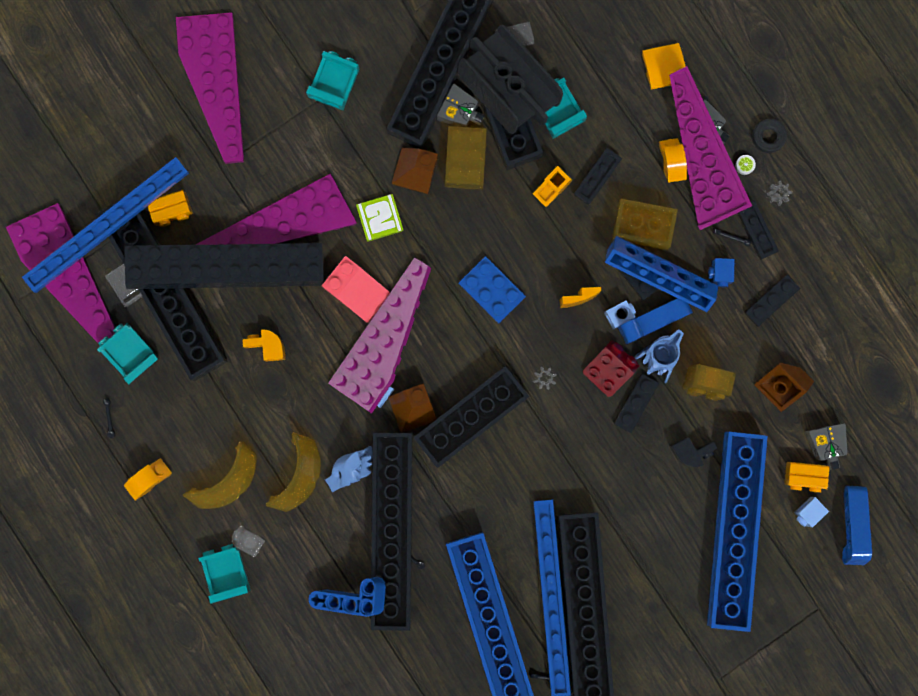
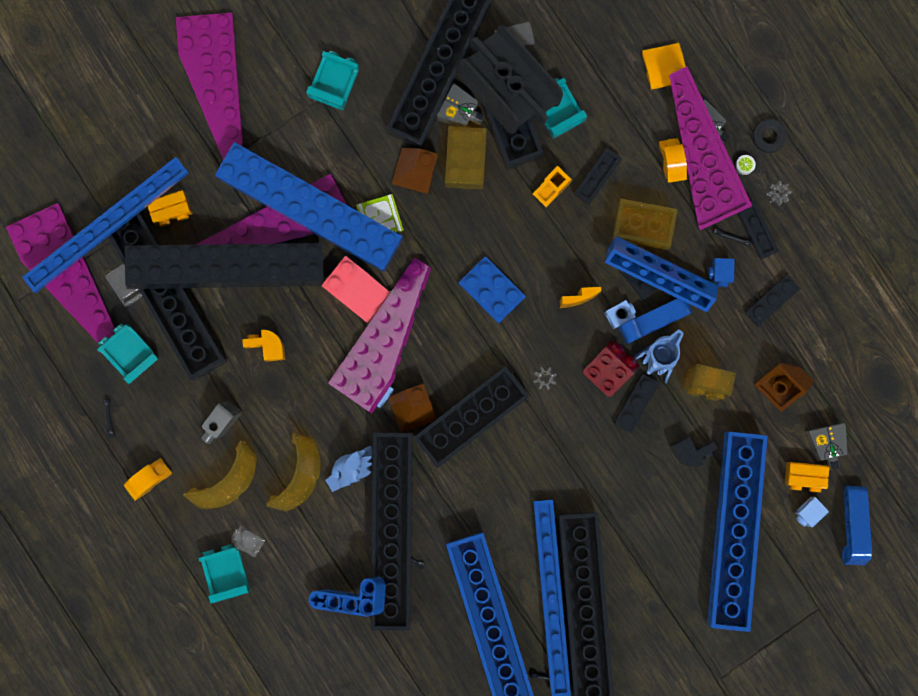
none -> dark grey torso [201,400,243,444]
none -> blue brick [215,142,403,272]

